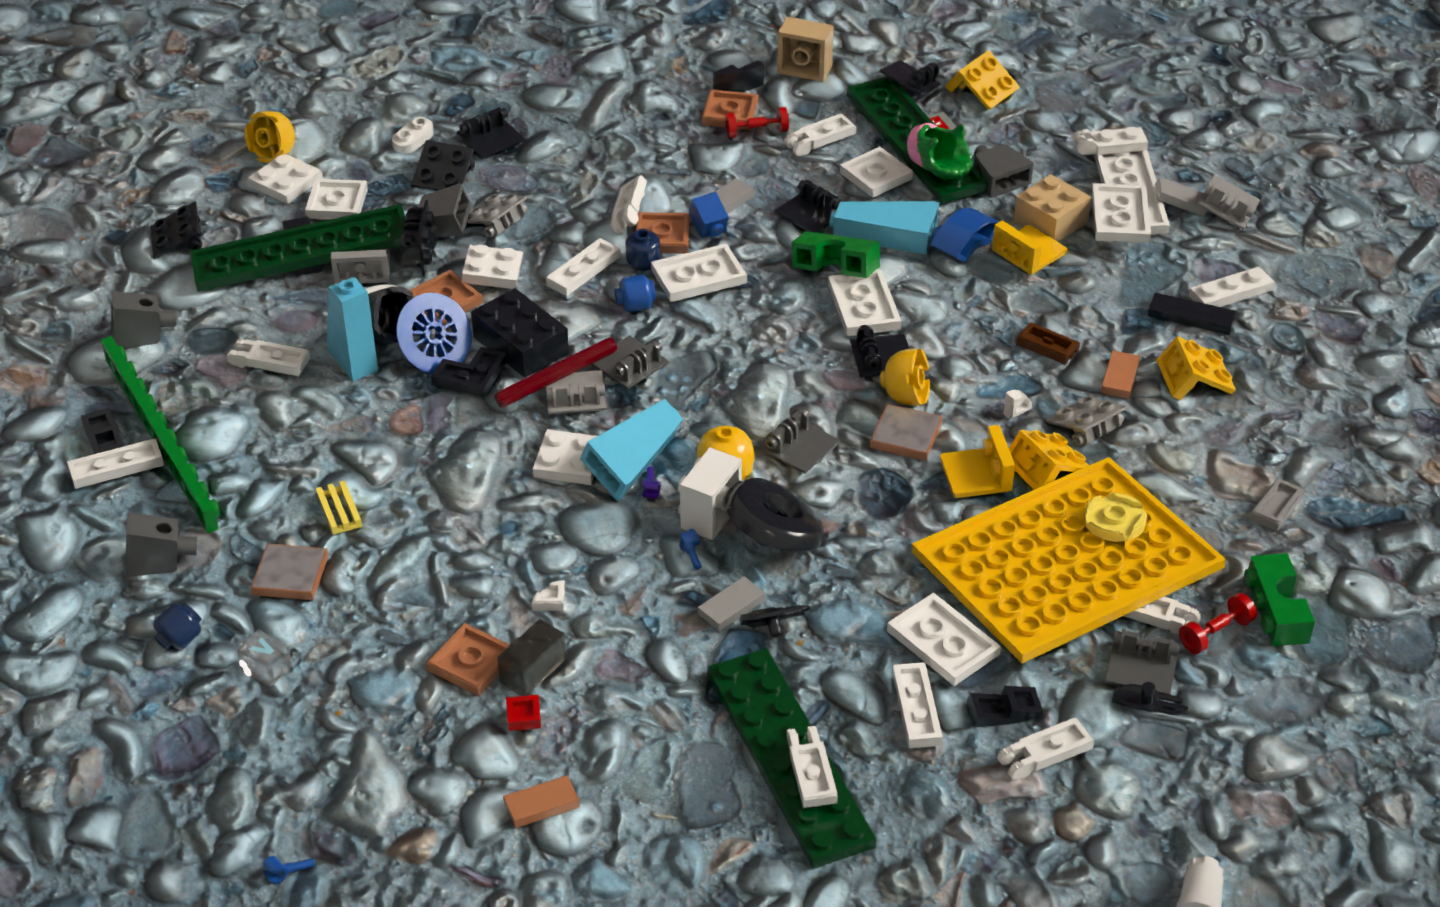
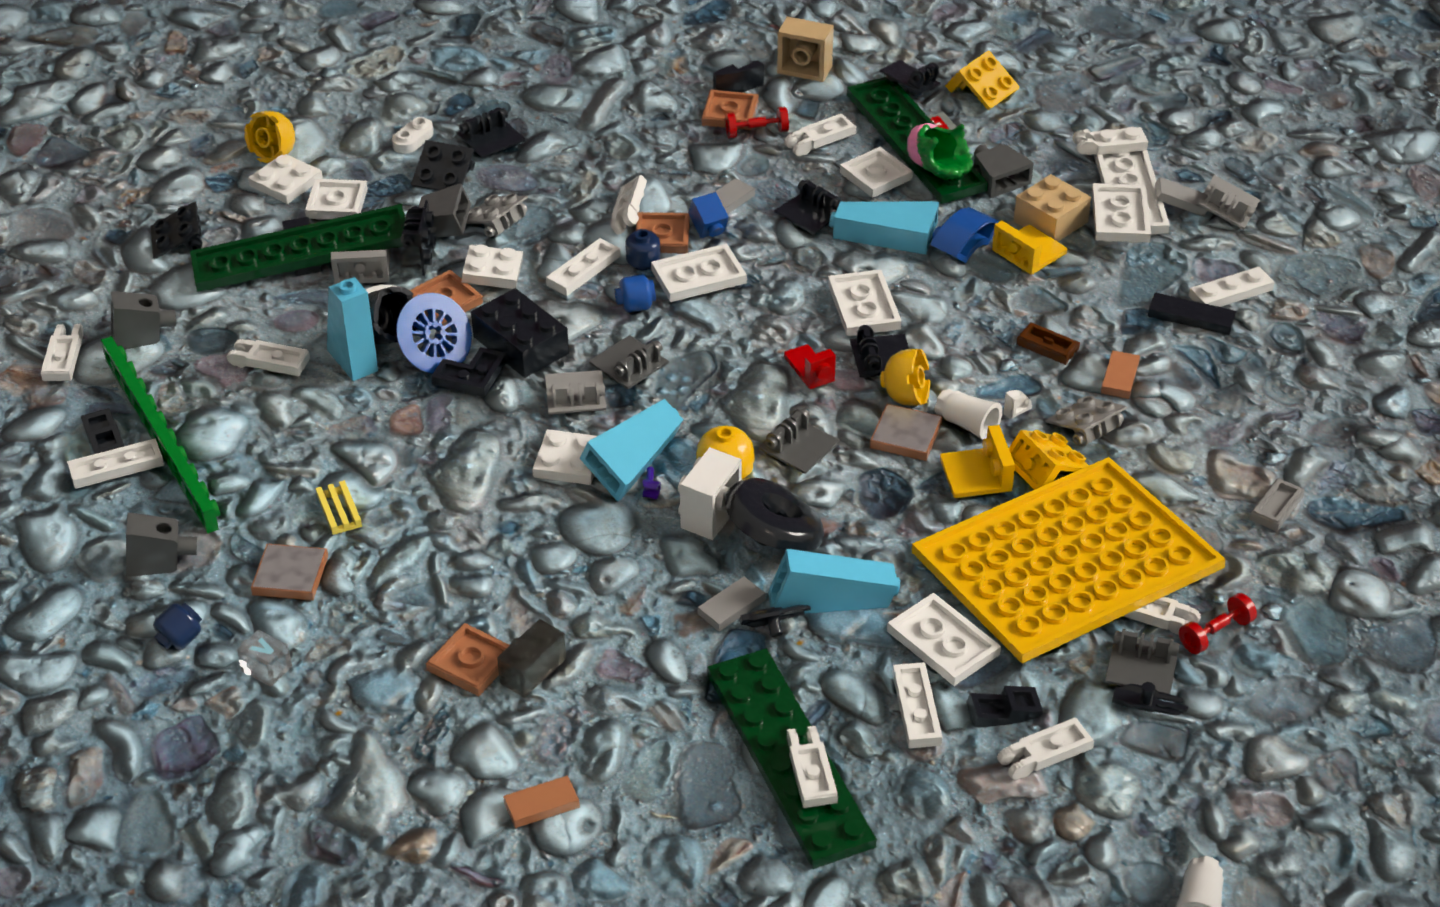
blue hand [263,856,315,884] -> none
dark red axle [494,337,618,408] -> none
red plate [506,695,541,731] -> none
white tile [532,580,565,611] -> none
blue hand [679,529,702,570] -> none
green arch [791,231,880,278] -> none
light yellow tile [1084,493,1147,542] -> none
yellow bracket [1156,336,1236,400] -> none
green arch [1244,553,1315,646] -> none
none -> white hinge [41,324,83,381]
none -> medium azure slope [768,549,900,614]
none -> red bracket [784,344,836,389]
none -> white plant [935,389,1002,440]

